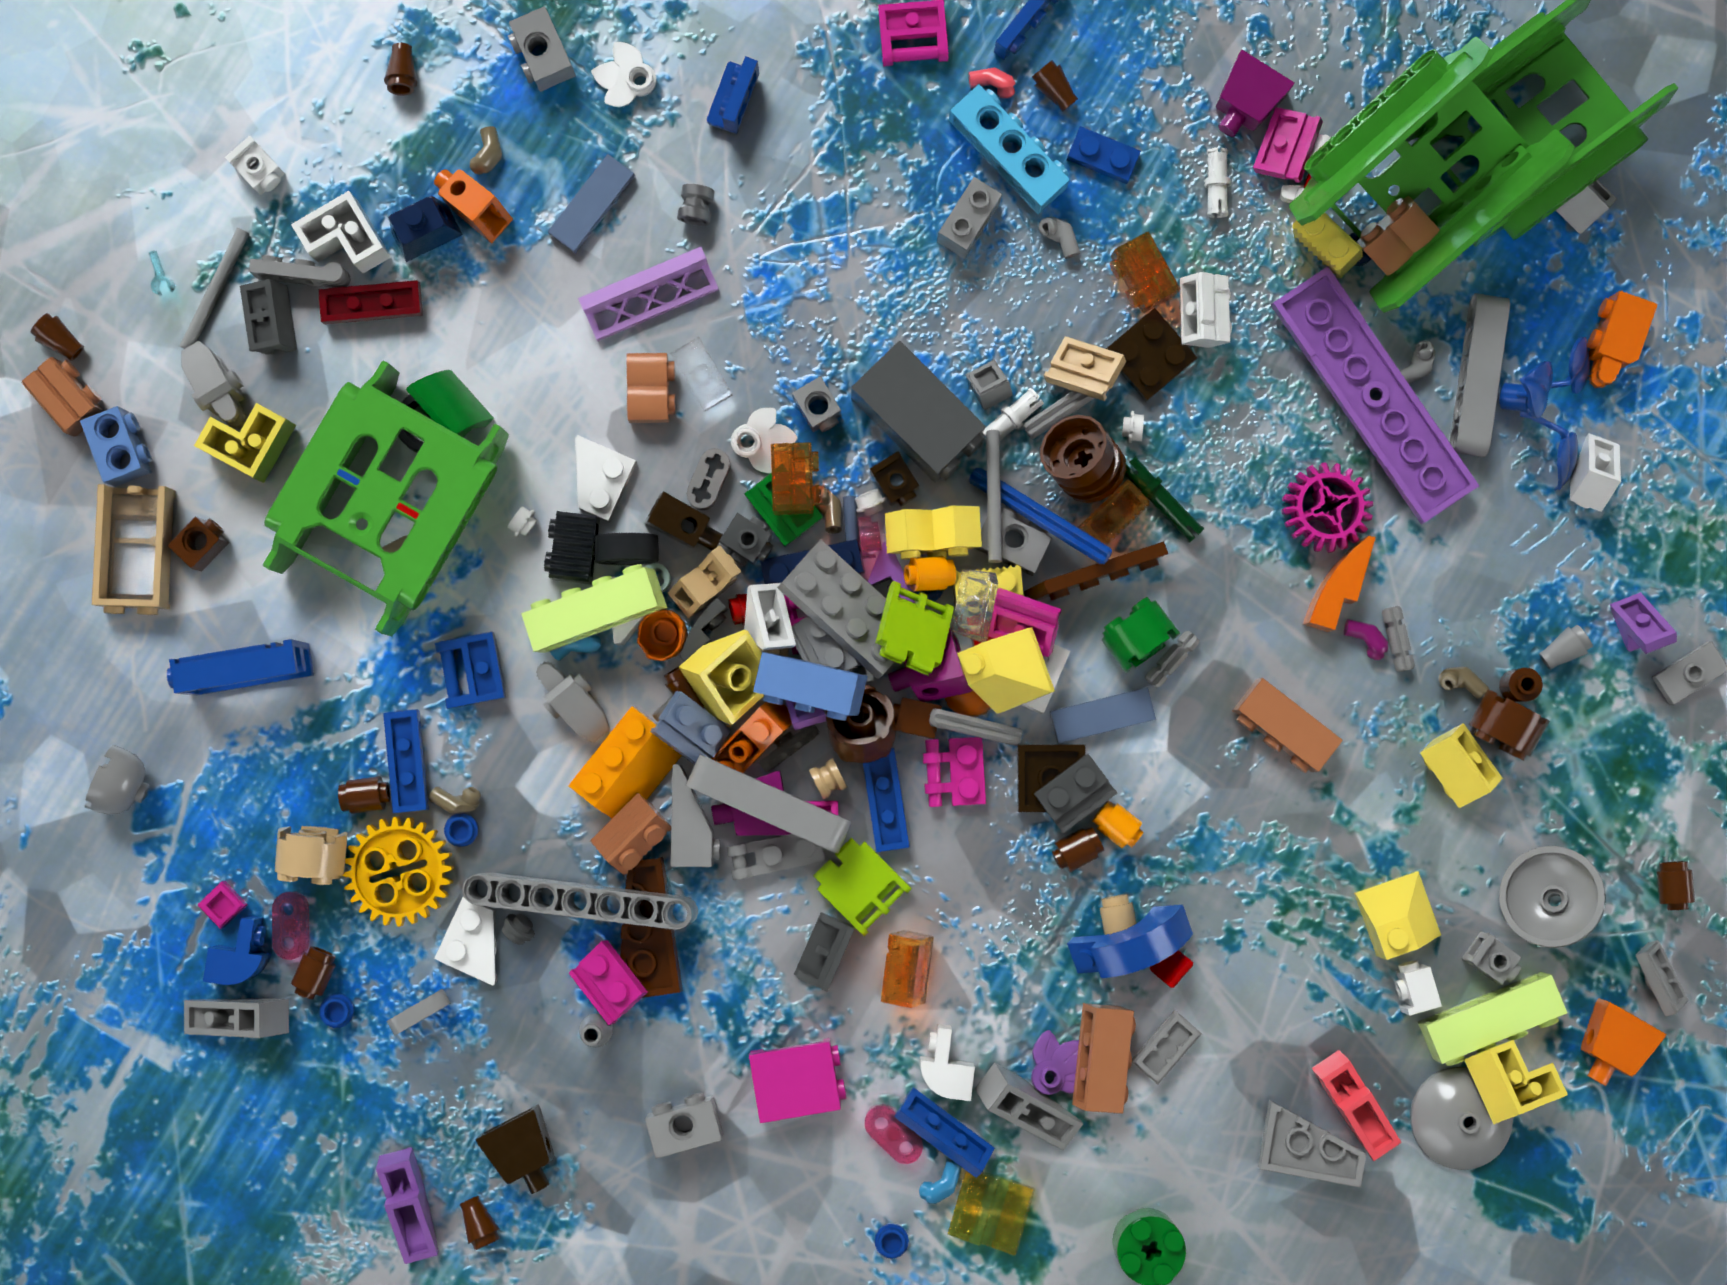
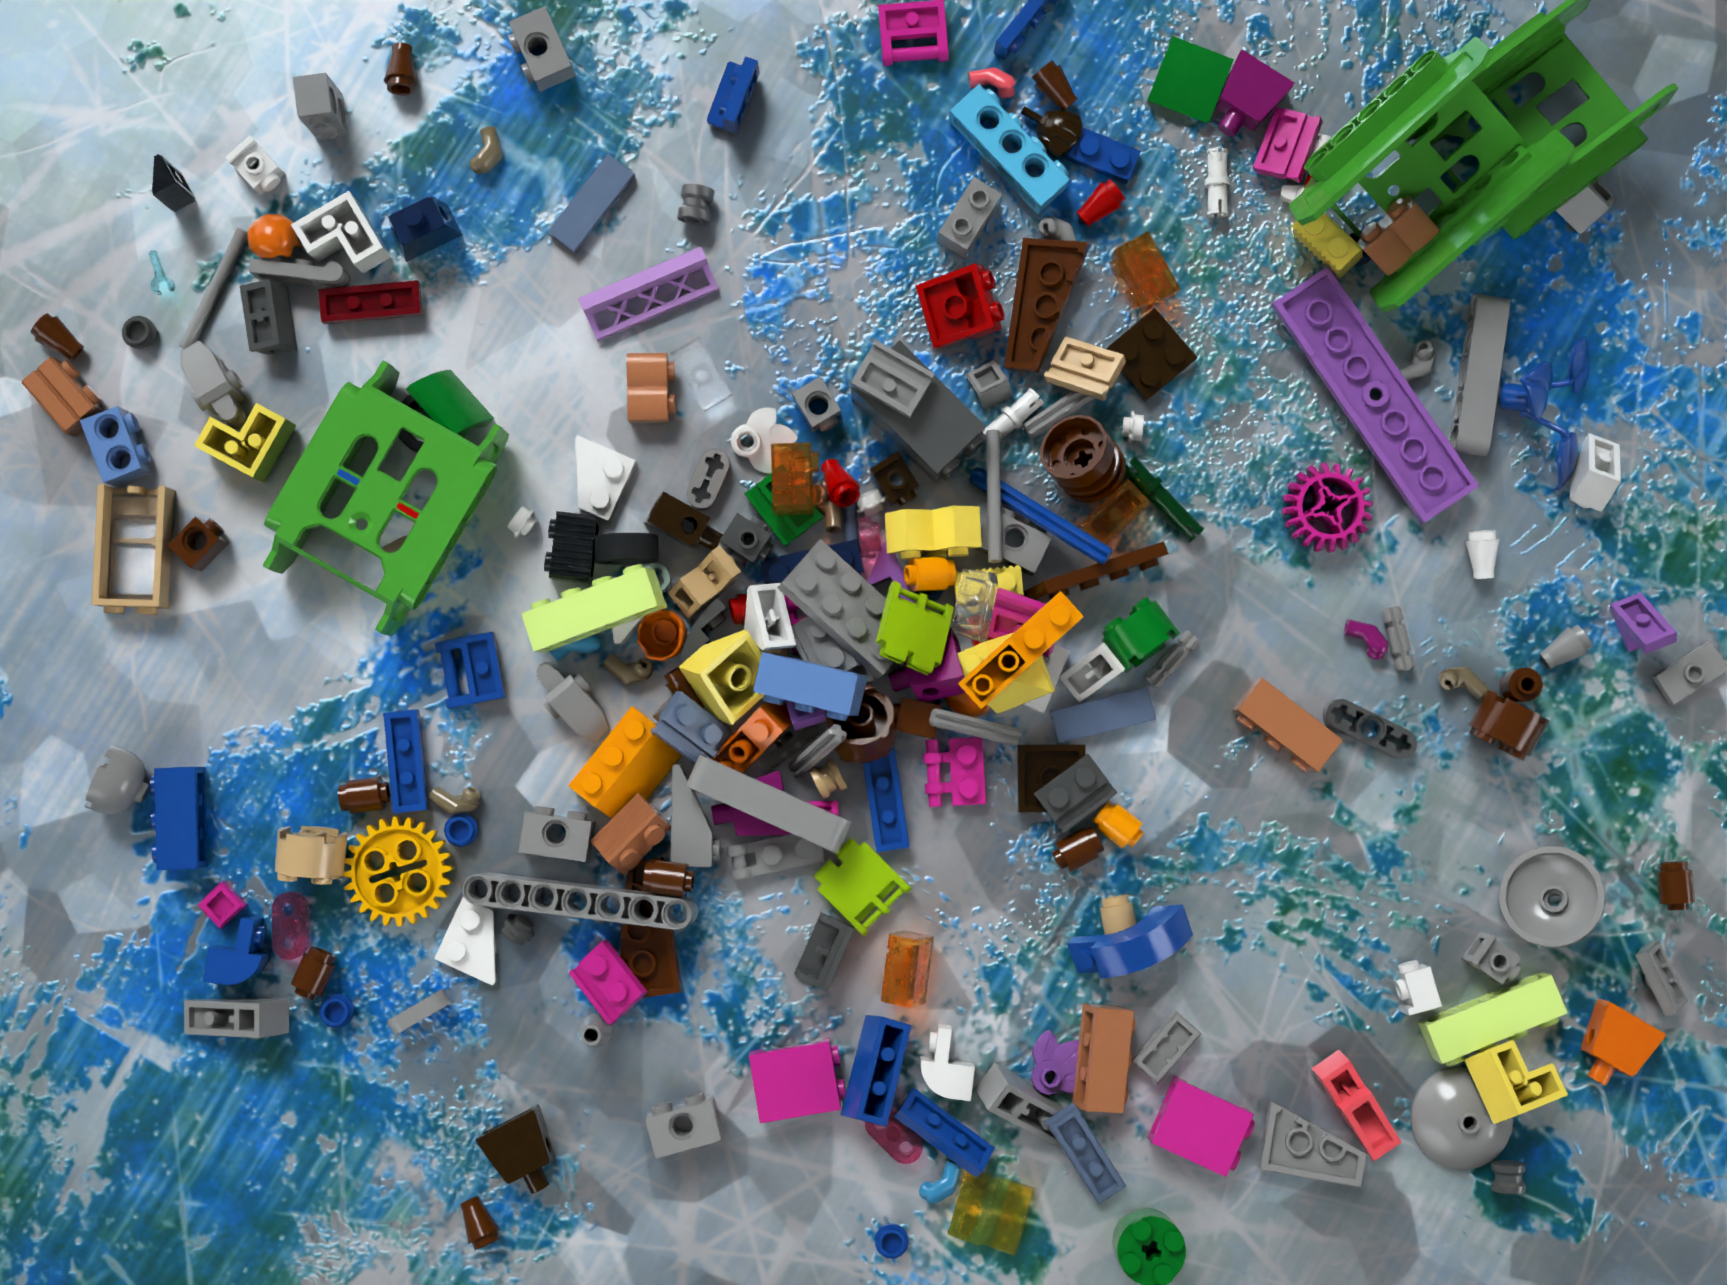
blue door [167,639,314,696] -> none
medium lavender slope [376,1147,439,1264] -> none
orange torso [434,169,513,244] -> none
white plate [591,42,657,107] -> none
red slope [1149,950,1194,988] -> none
white brick [1179,272,1232,348] -> none
orange slope [1302,536,1376,632] -> none
light yellow slope [1354,871,1441,960] -> none
light yellow brick [1420,723,1503,808] -> none
orange hinge [1587,291,1658,388] -> none
none -> dark grey plate [122,316,157,349]
none -> blue brick [150,767,208,870]
none -> black slope [152,154,195,212]
none -> orange hair [247,214,302,258]
none -> light grey brick [293,72,347,139]
none -> light grey brick [518,806,596,862]
none -> dark tan arm [602,653,653,685]
none -> reddish brown brick [643,860,695,898]
none -> light grey axle [789,724,847,778]
none -> red cone [820,459,860,507]
none -> blue brick [841,1015,912,1127]
none -> light grey plate [851,340,935,418]
none -> red plate [915,263,1005,349]
none -> light orange slope [958,591,1084,709]
none -> reddish brown wing [1004,238,1090,373]
none -> dark brown piece [1021,106,1083,158]
none -> sand blue tile [1045,1103,1126,1205]
none -> white slope [1059,643,1125,703]
none -> red cone [1076,179,1126,227]
none -> green slope [1147,36,1234,124]
none -> dark pink panel [1147,1075,1255,1177]
none -> dark grey beam [1323,699,1417,759]
none -> white cone [1465,530,1499,579]
none -> dark grey wheel [1491,1160,1526,1194]

